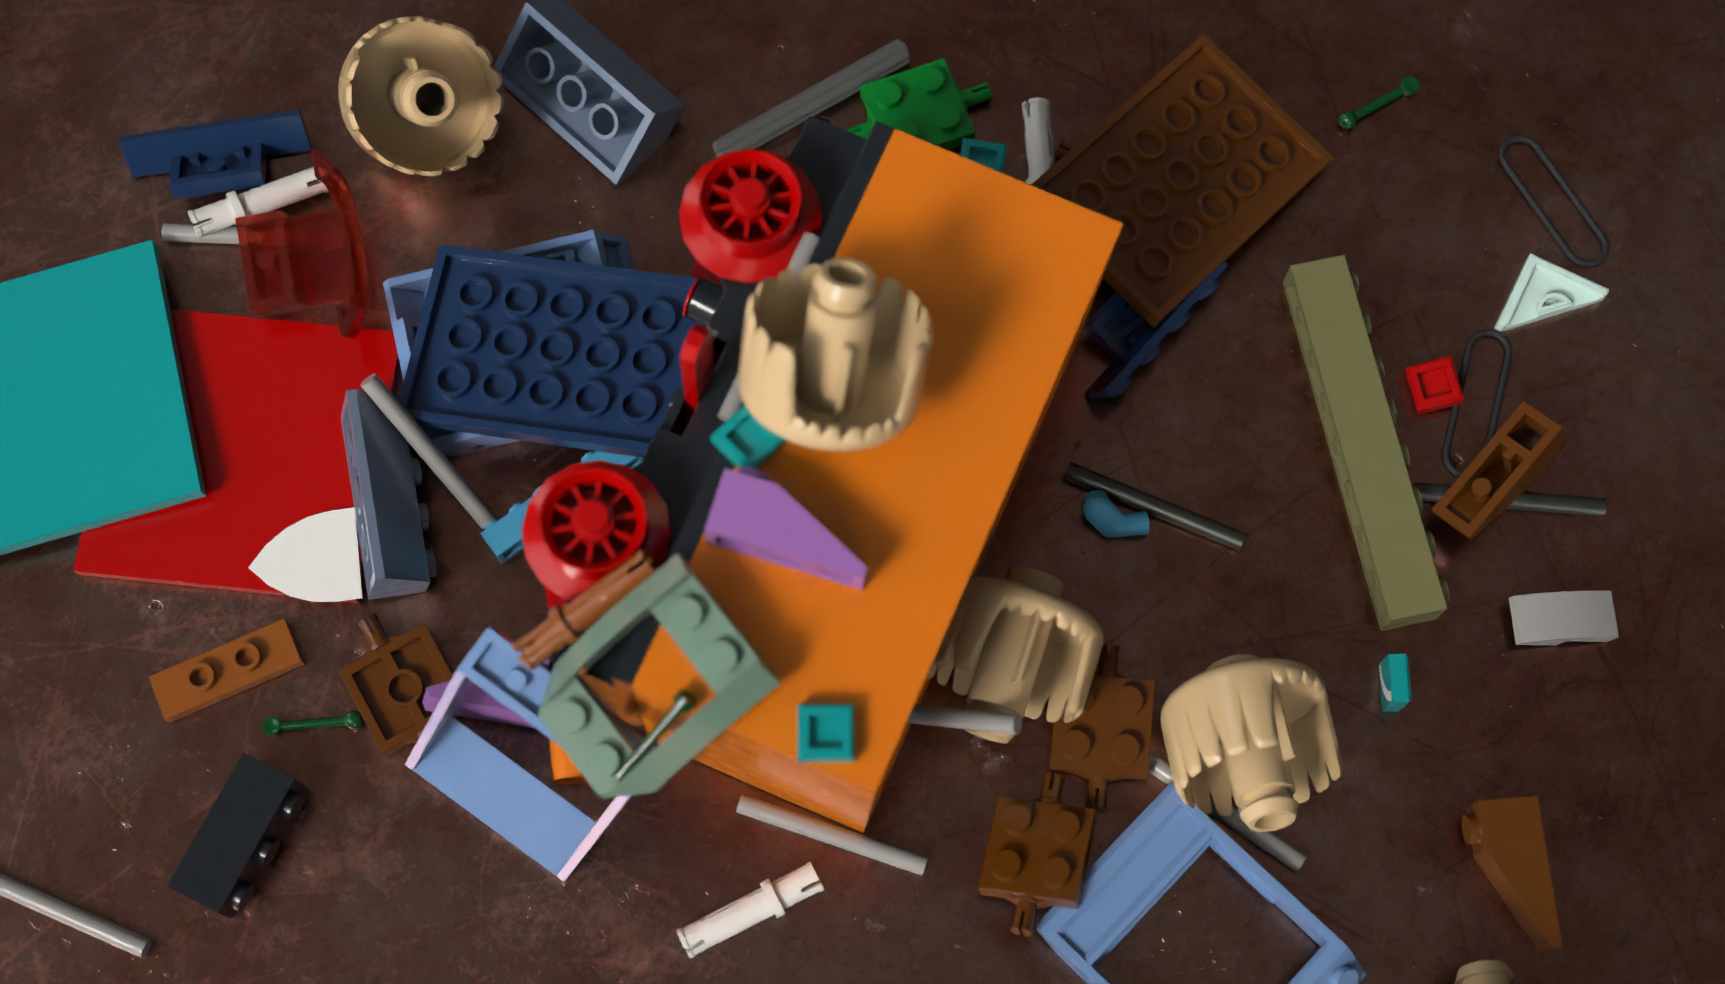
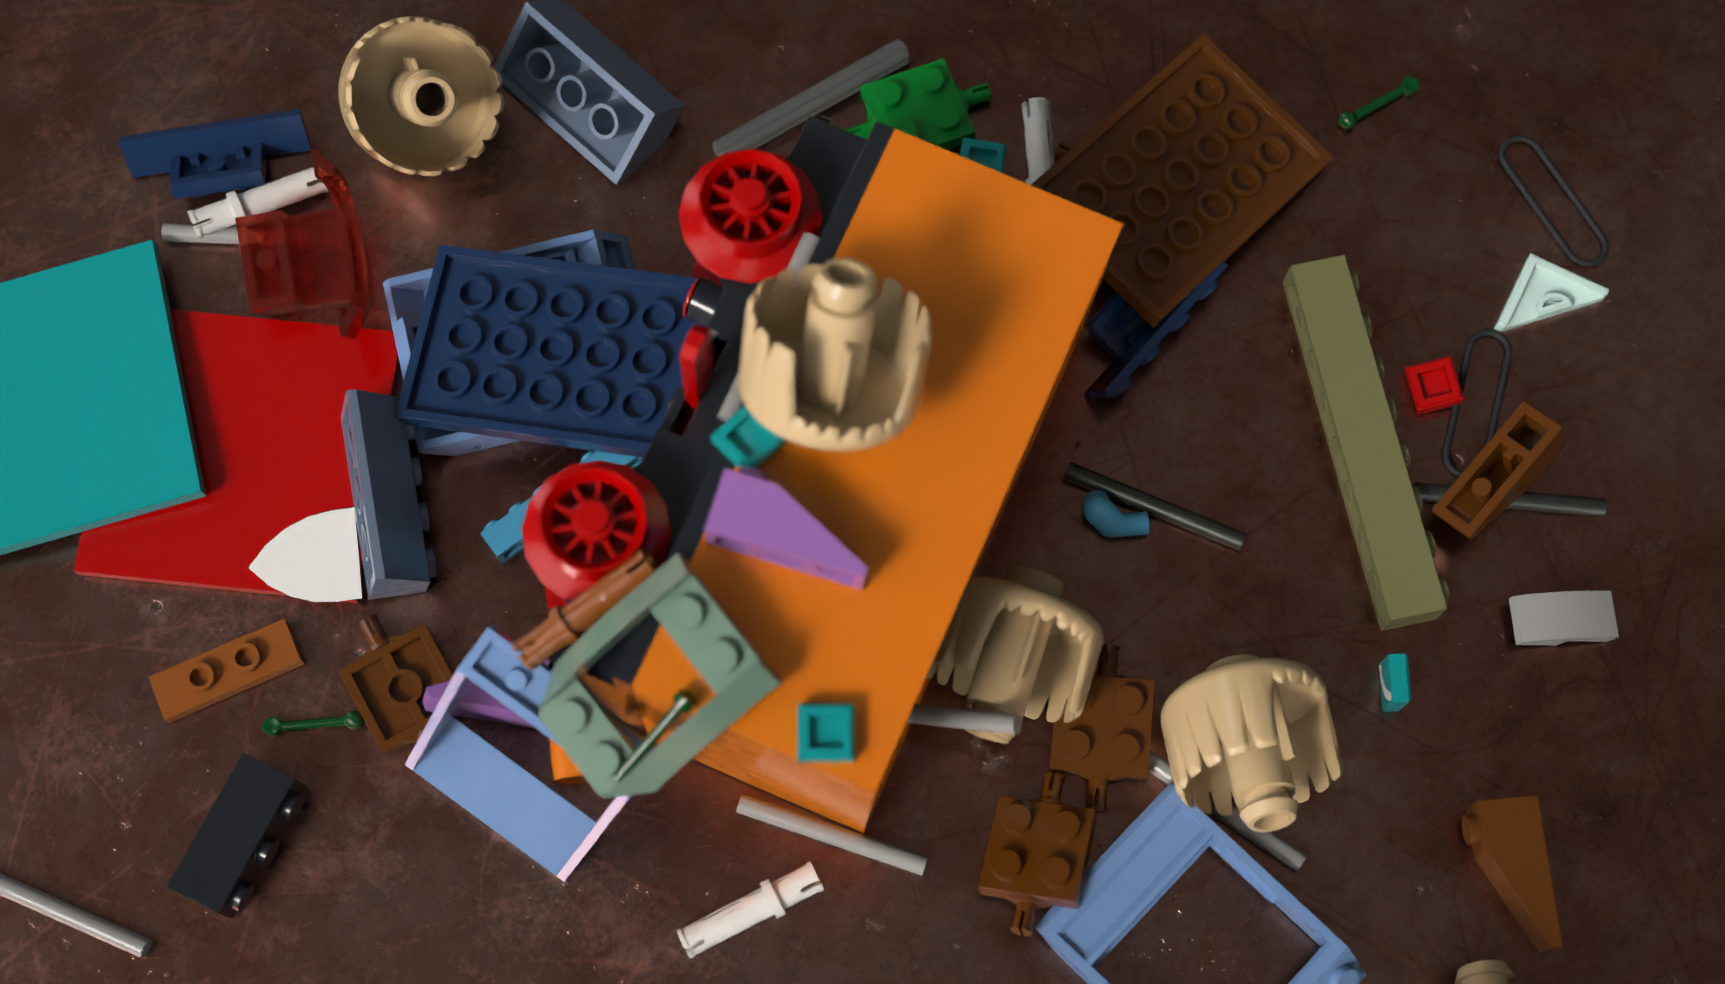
light grey bar [360,373,496,529] -> none

